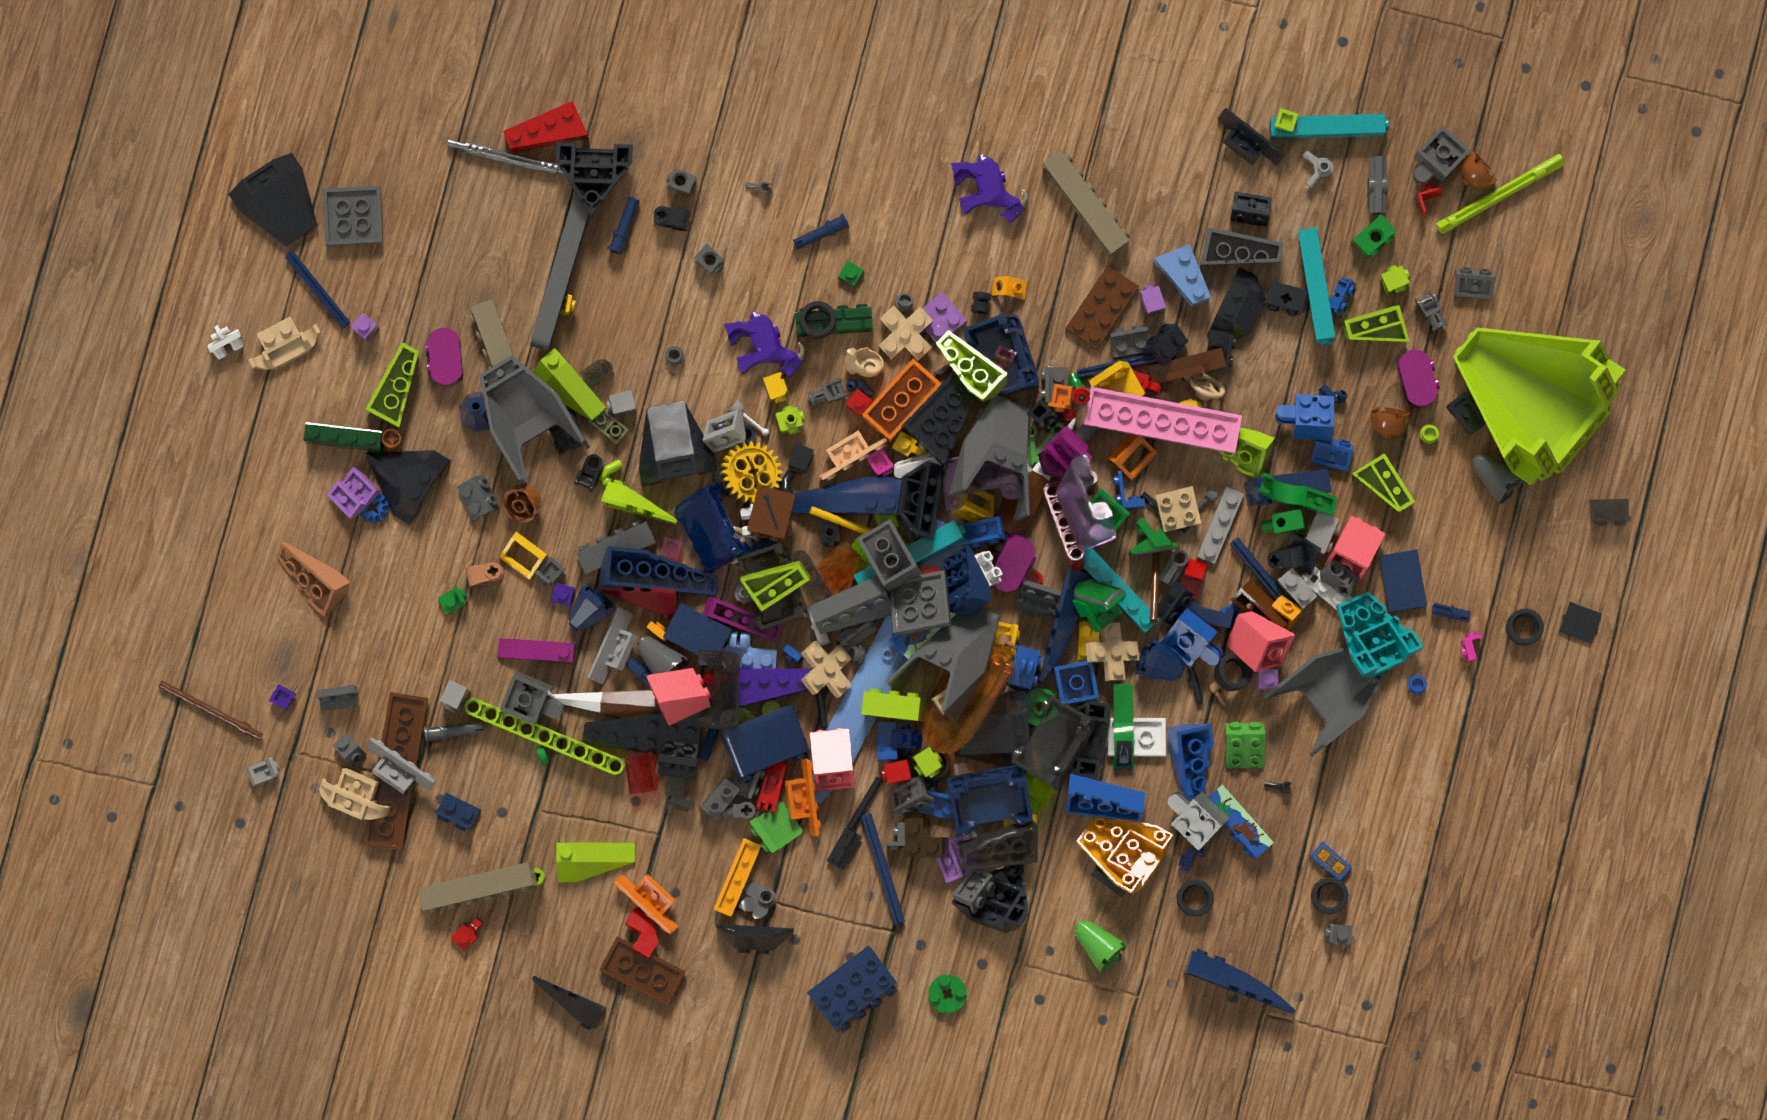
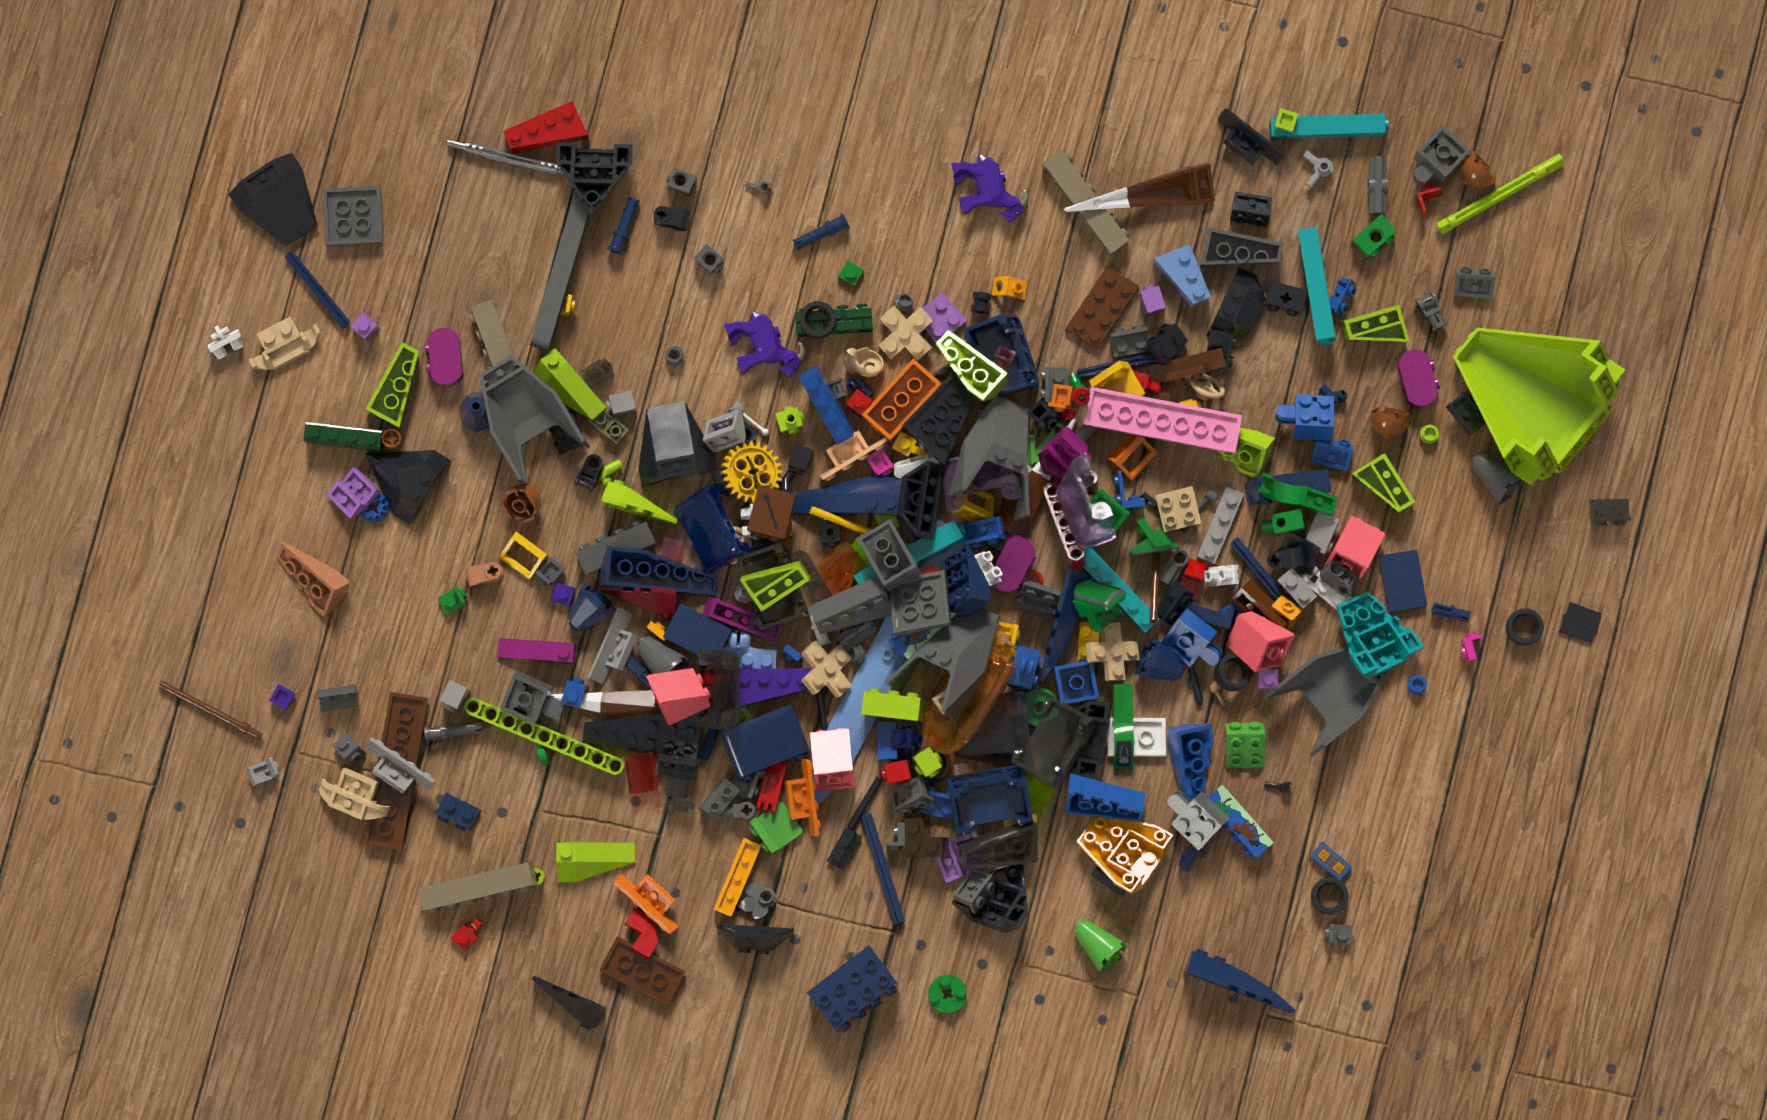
dark grey bracket [457,475,500,521] -> none
lime plate [762,701,781,715] -> none
yellow window [763,372,788,403] -> none
black tyre [1177,880,1214,916] -> none
lime brick [1379,265,1411,295] -> none
none -> blue bracket [561,677,588,708]
none -> blue brick [800,365,854,445]
none -> reddish brown plate [1064,163,1215,212]
none -> white hips [1204,565,1239,587]

